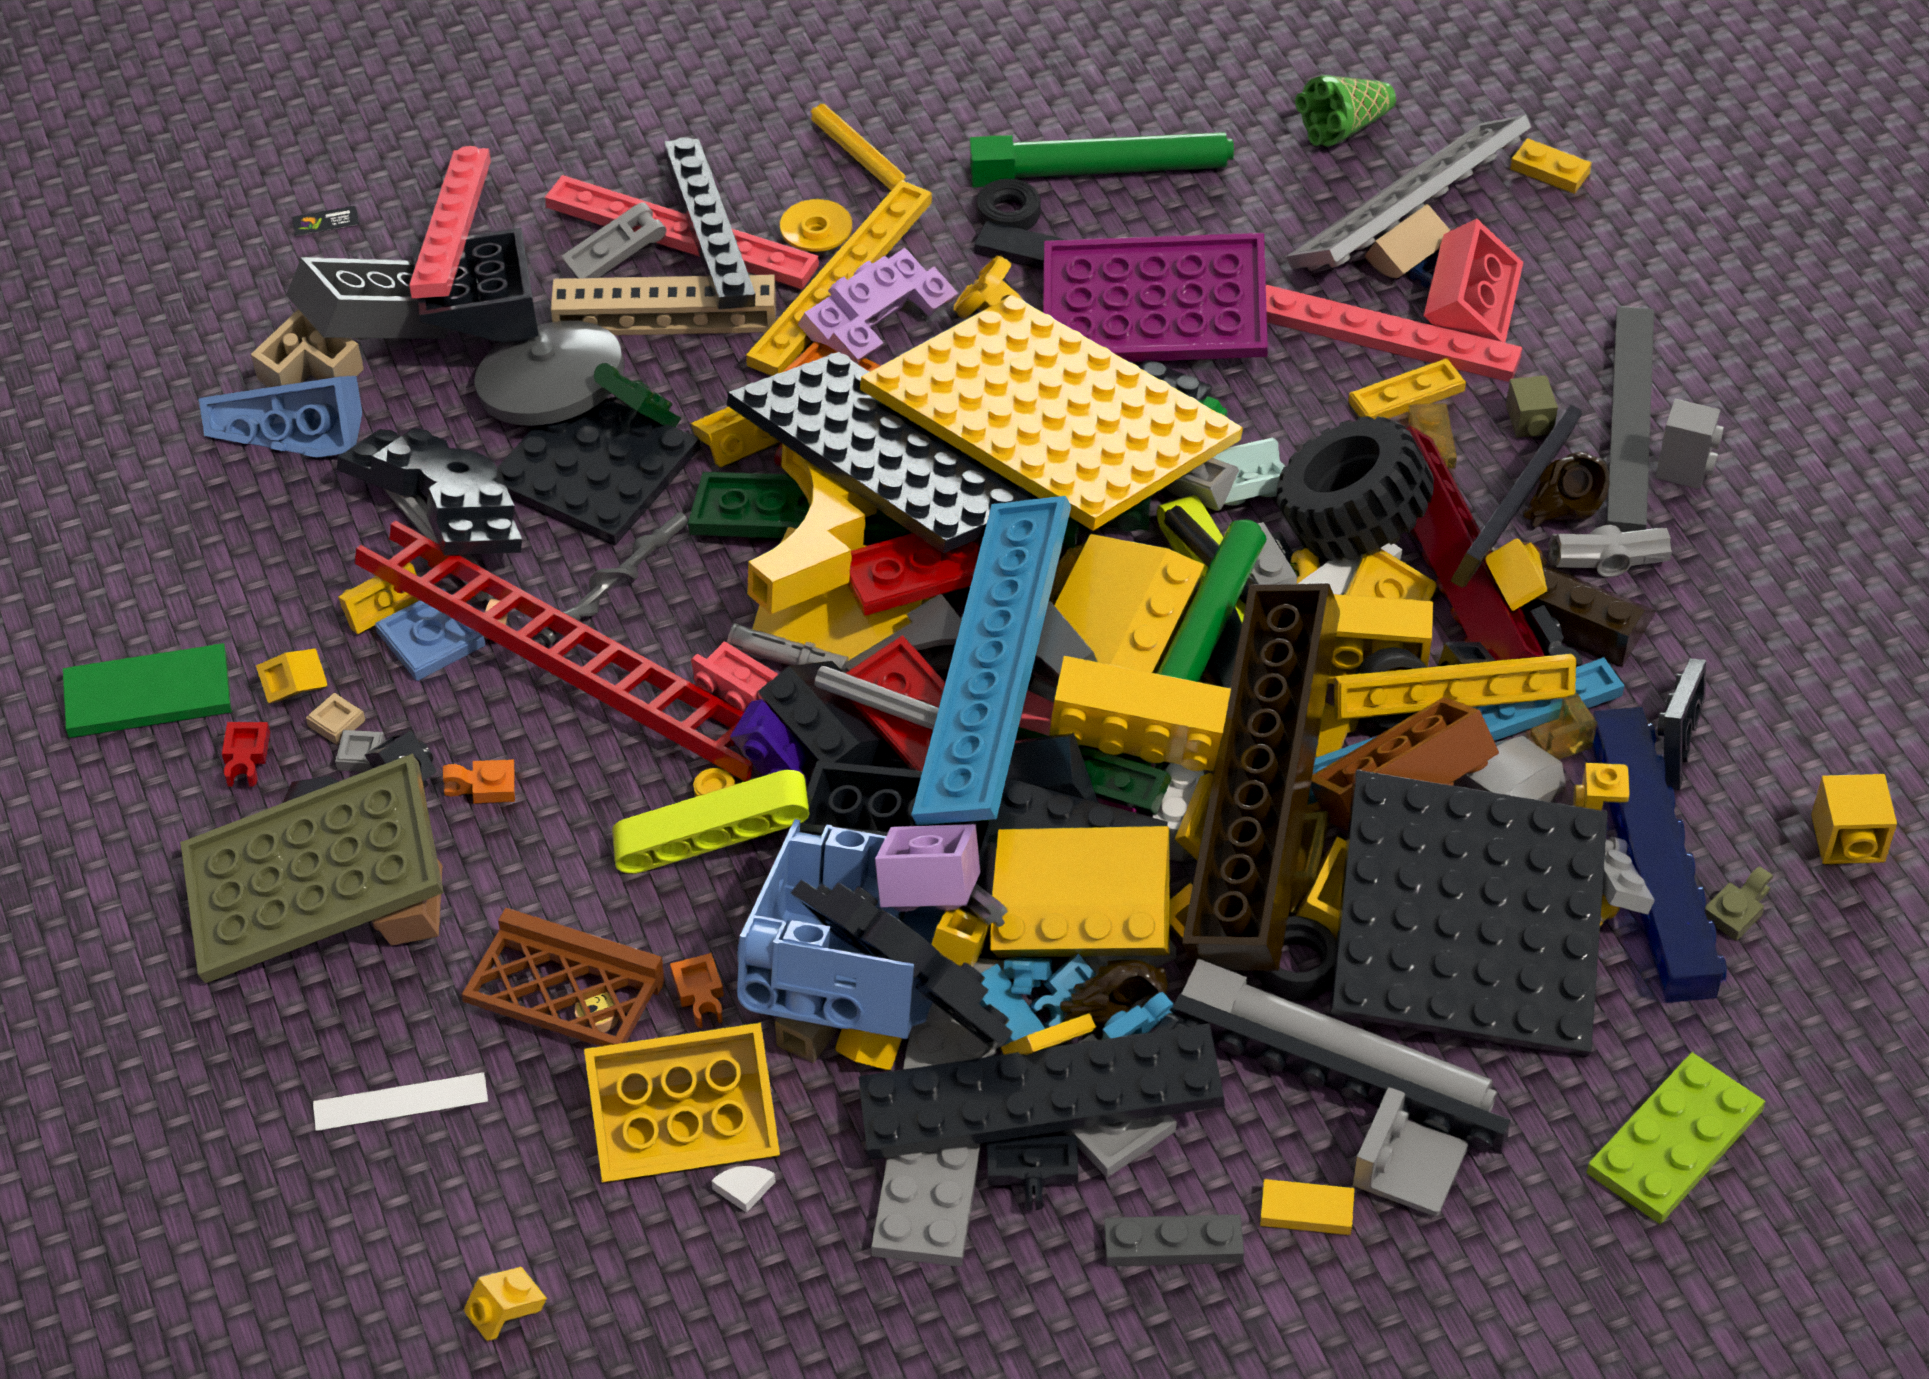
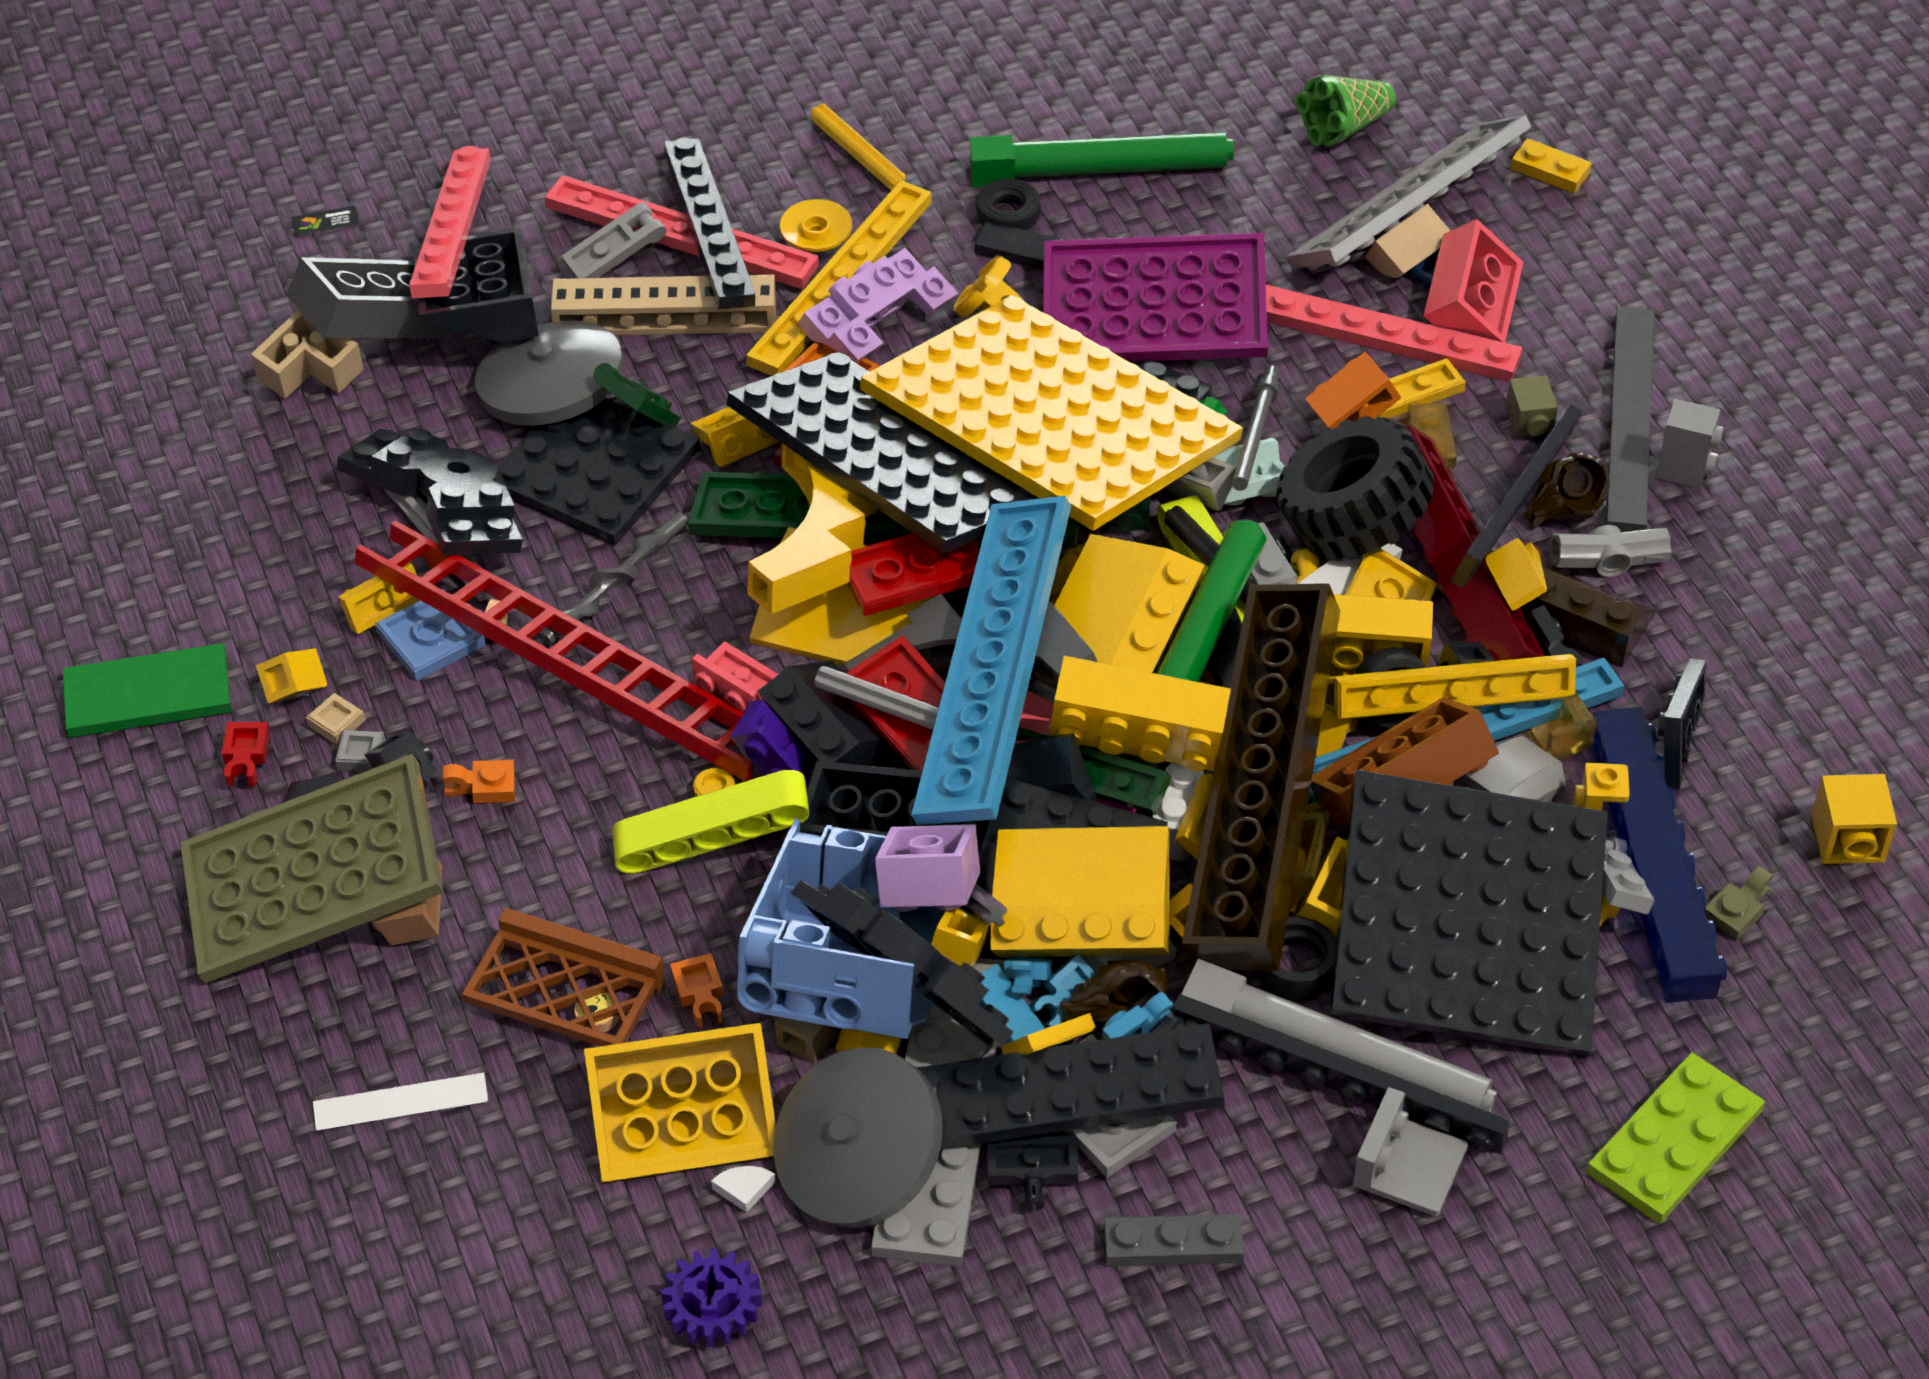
medium blue wedge [198,376,362,458] -> none
yellow bracket [464,1267,547,1341] -> none
light grey pin [727,623,849,673] -> none
yellow tile [1260,1179,1354,1235] -> none
none -> dark purple gear [661,1248,762,1347]
none -> dark grey dish [773,1047,943,1228]
none -> dark grey bar [1232,365,1280,491]
none -> orange brick [1305,351,1401,429]

